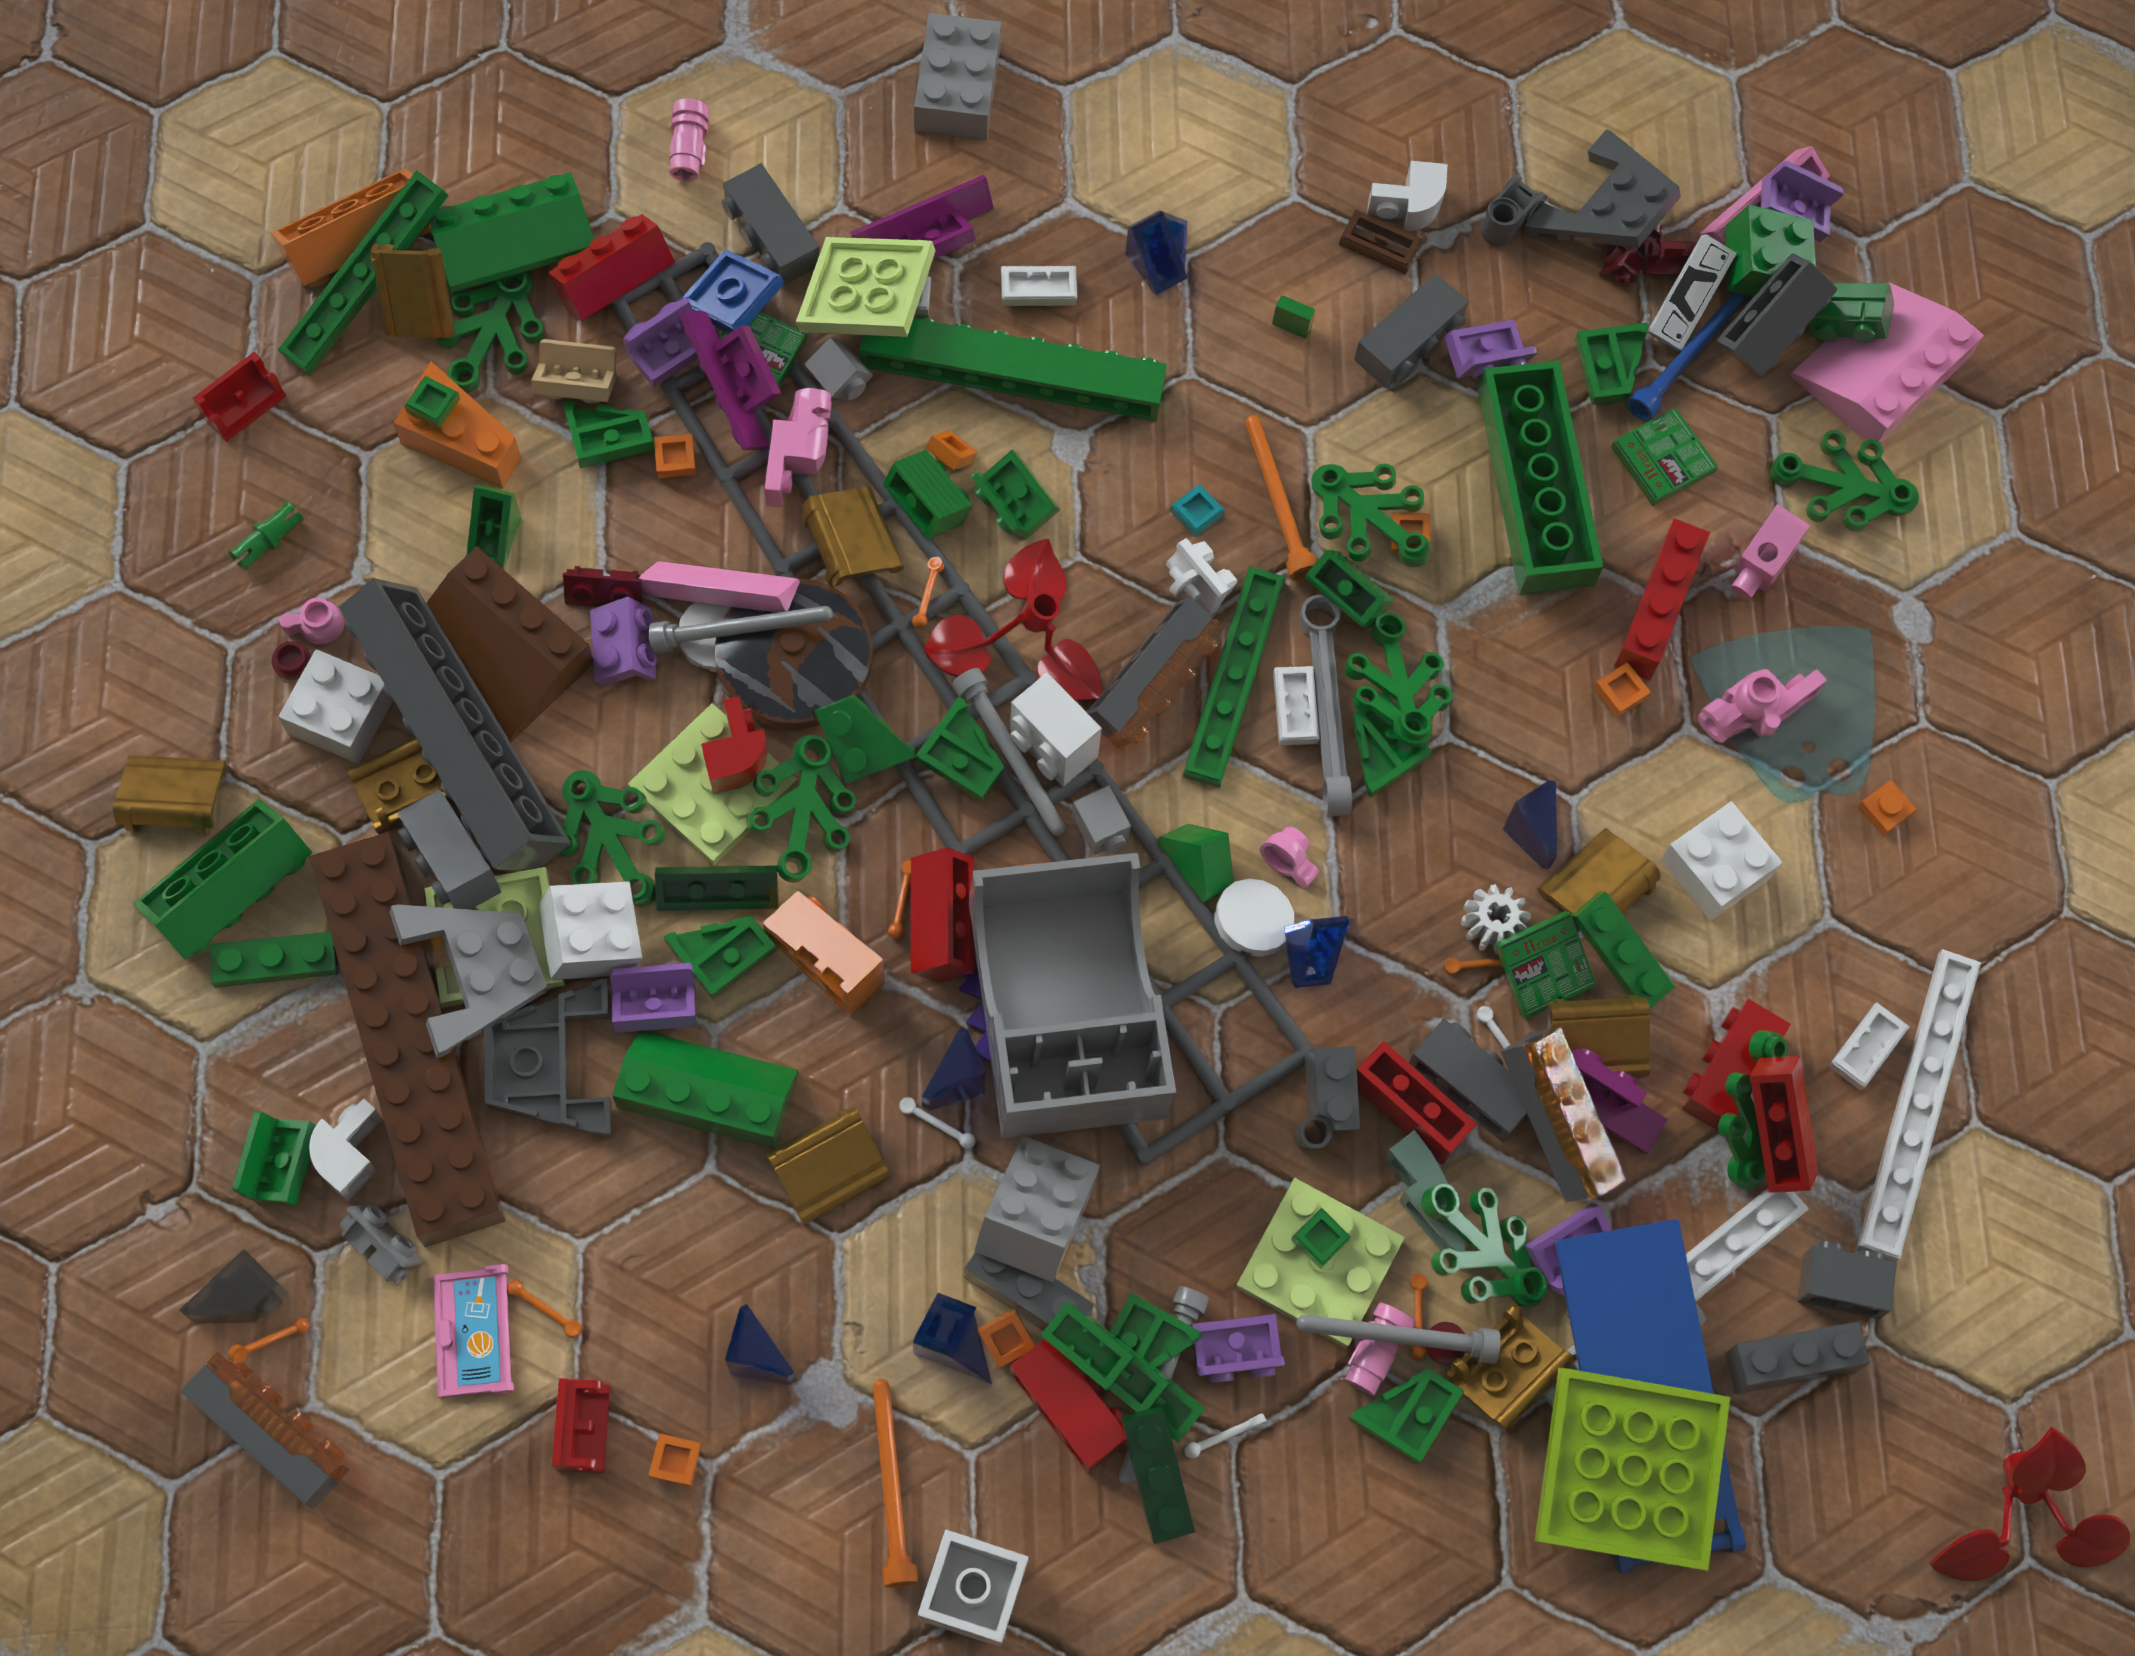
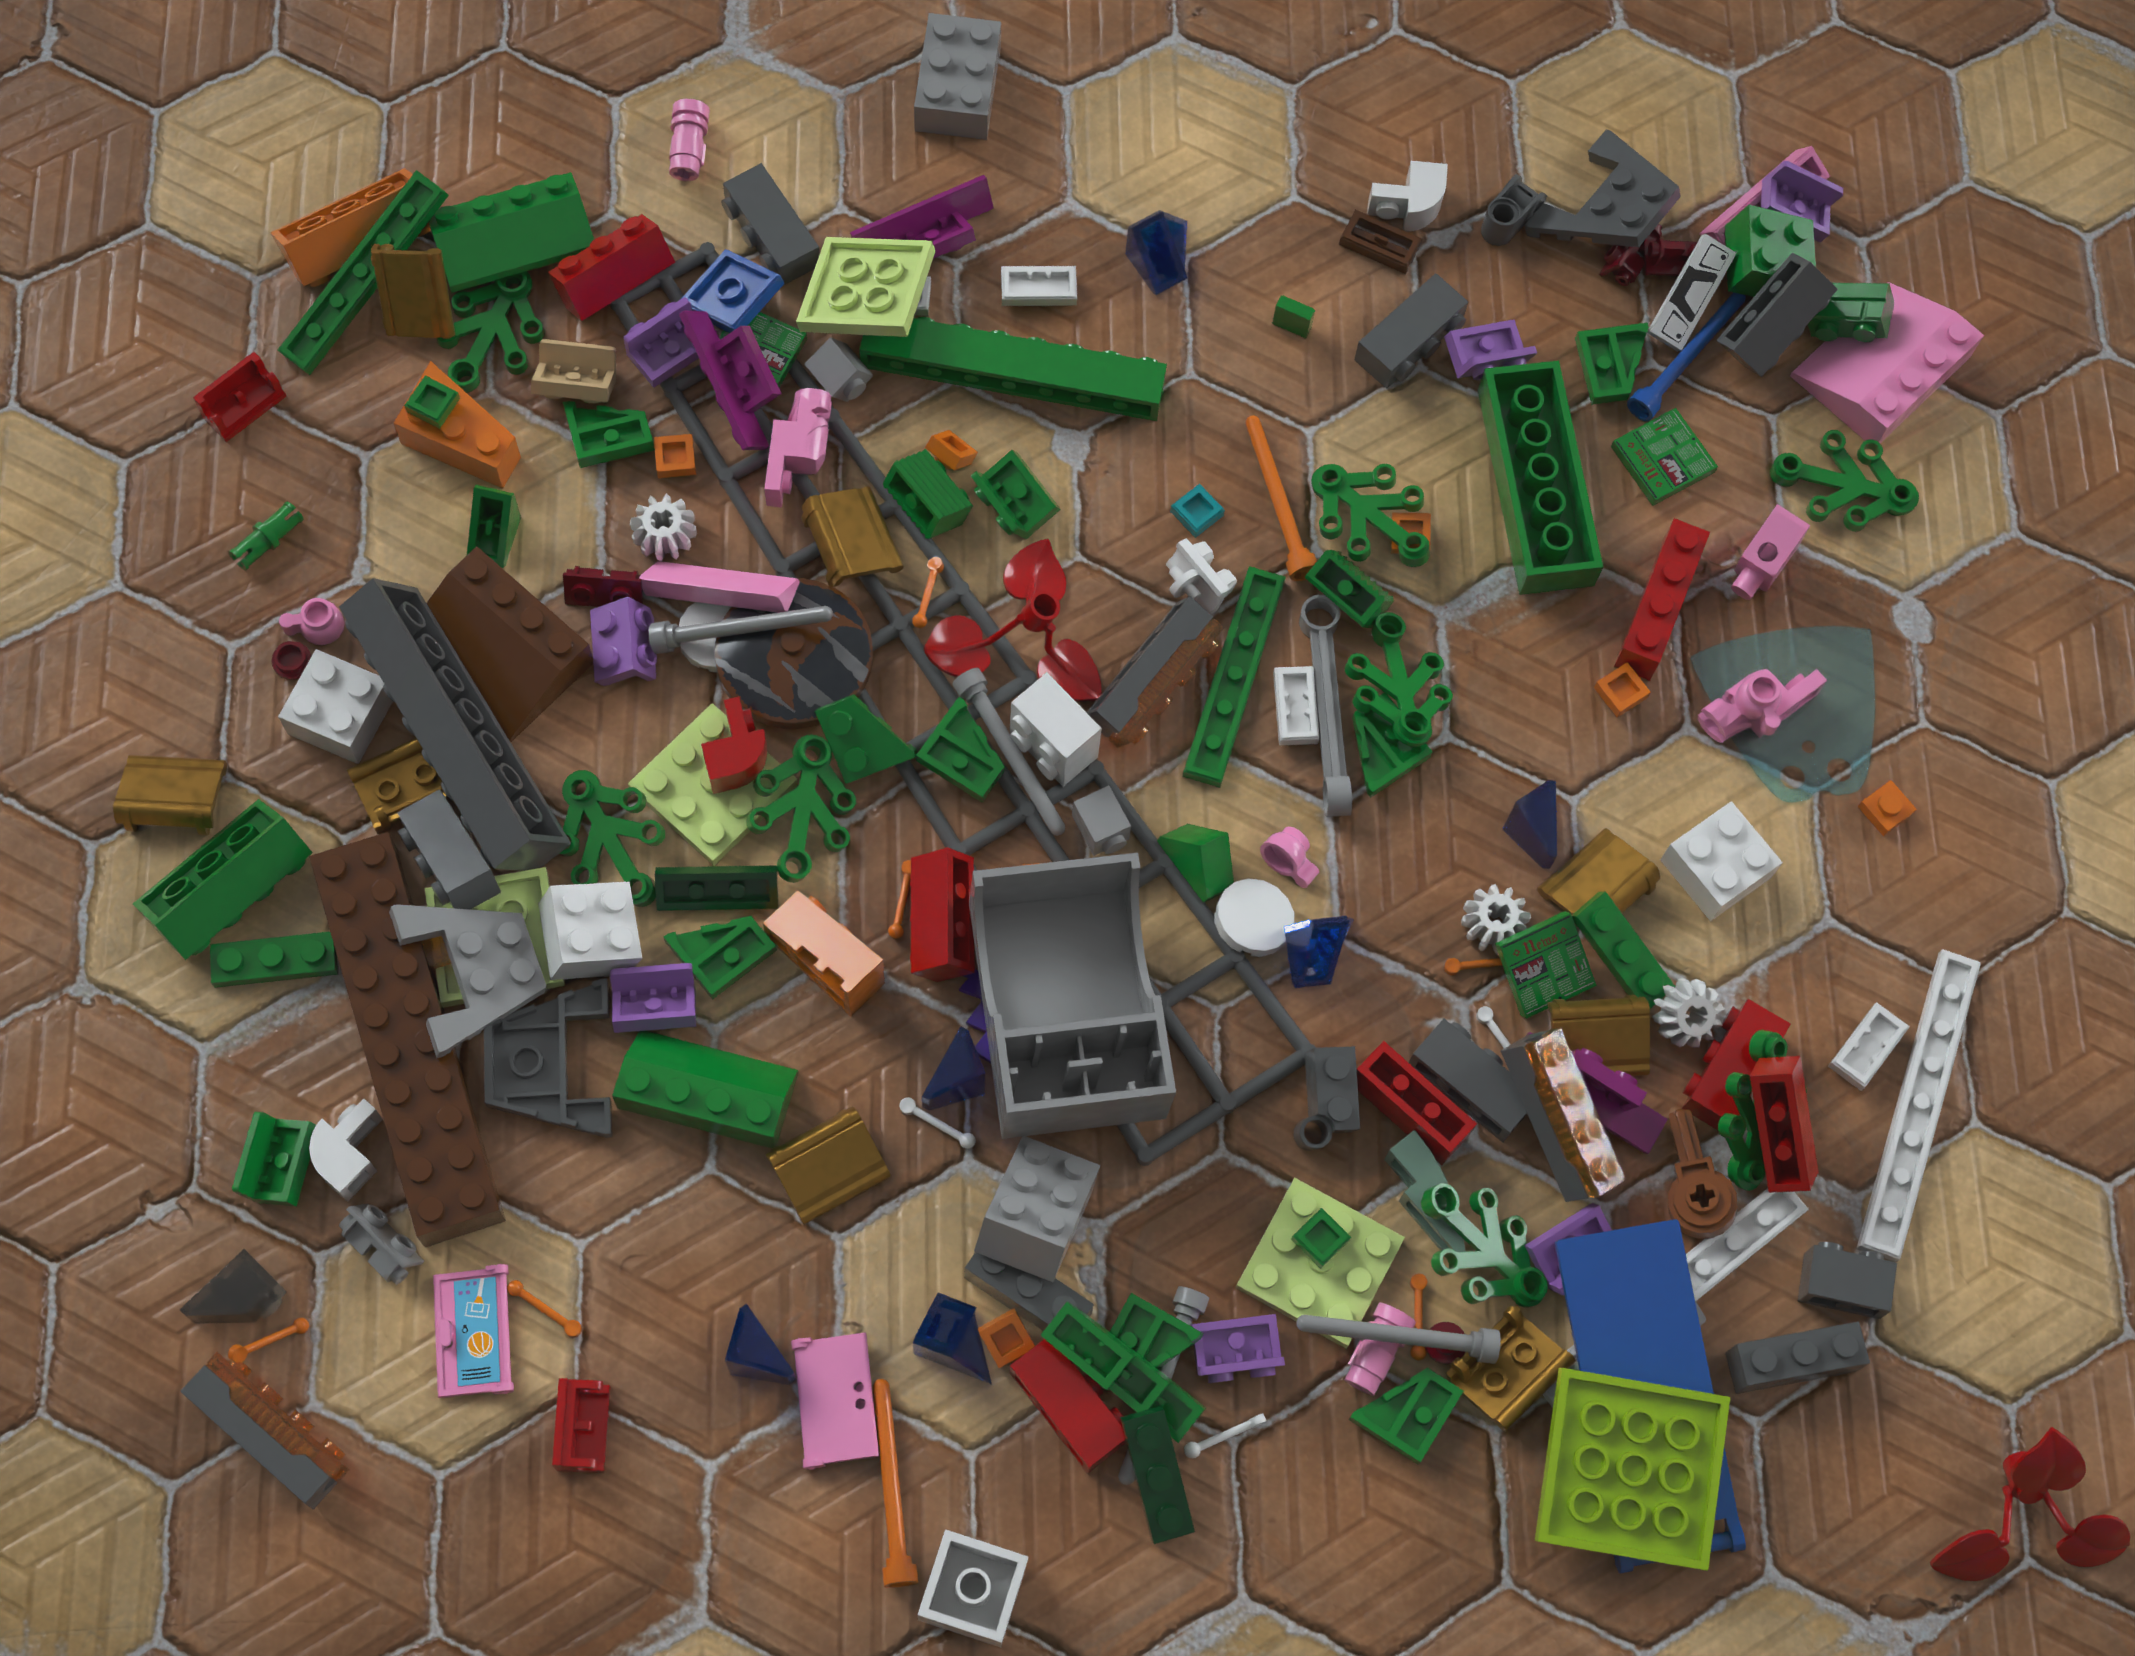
orange plate [648,1433,702,1488] -> none
none -> white gear [630,493,697,561]
none -> bright pink door [791,1333,879,1470]
none -> white gear [1652,978,1724,1047]
none -> dark orange piece [1668,1109,1737,1239]

